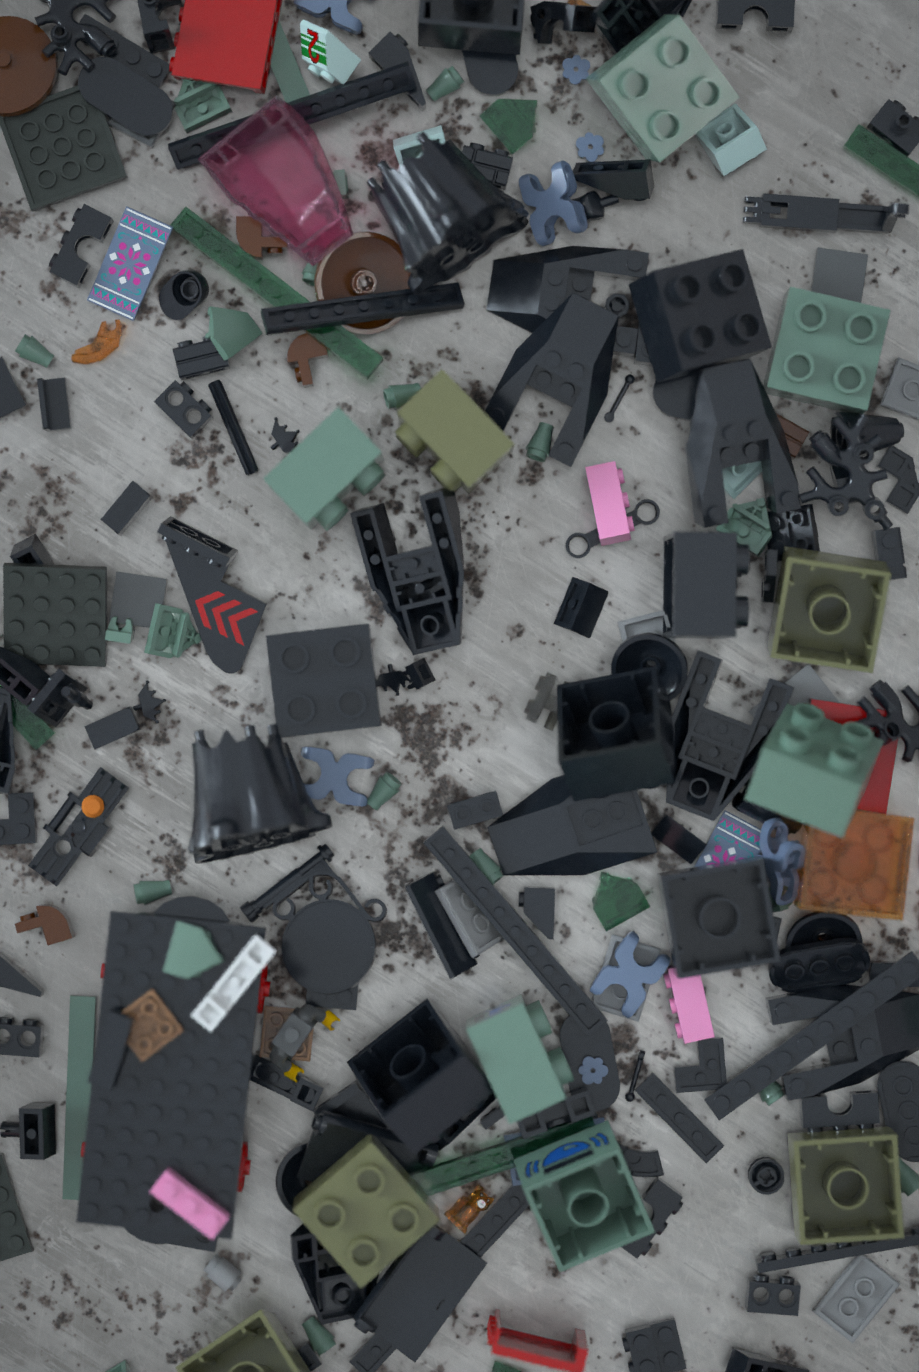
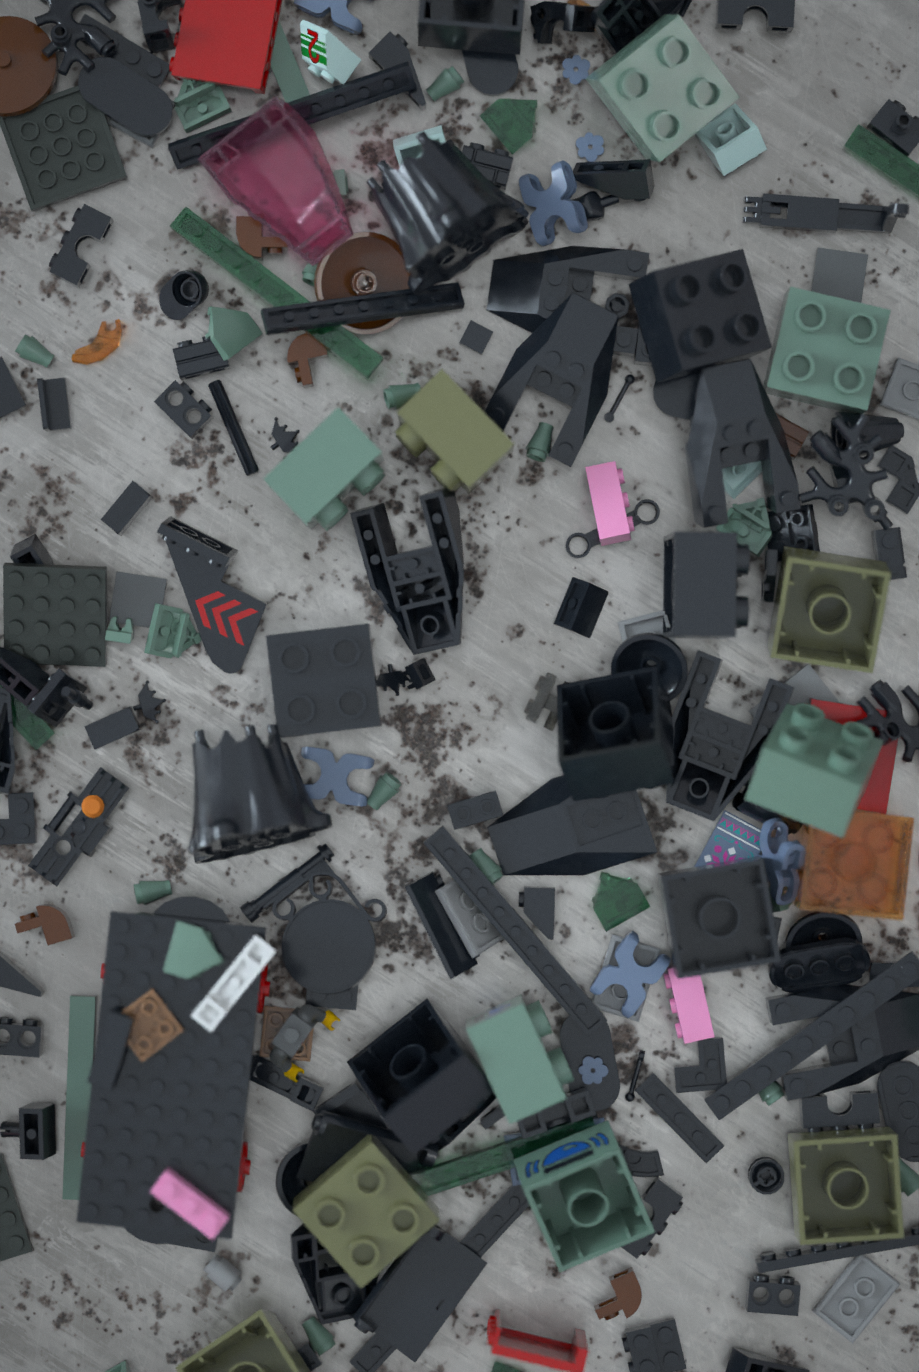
sand blue tile [87,206,174,321] -> none
clear orange animal [444,1185,494,1234] -> none
black slope [651,814,707,864] -> none
none -> black tile [459,320,493,355]
none -> reddish brown brick [594,1267,642,1320]

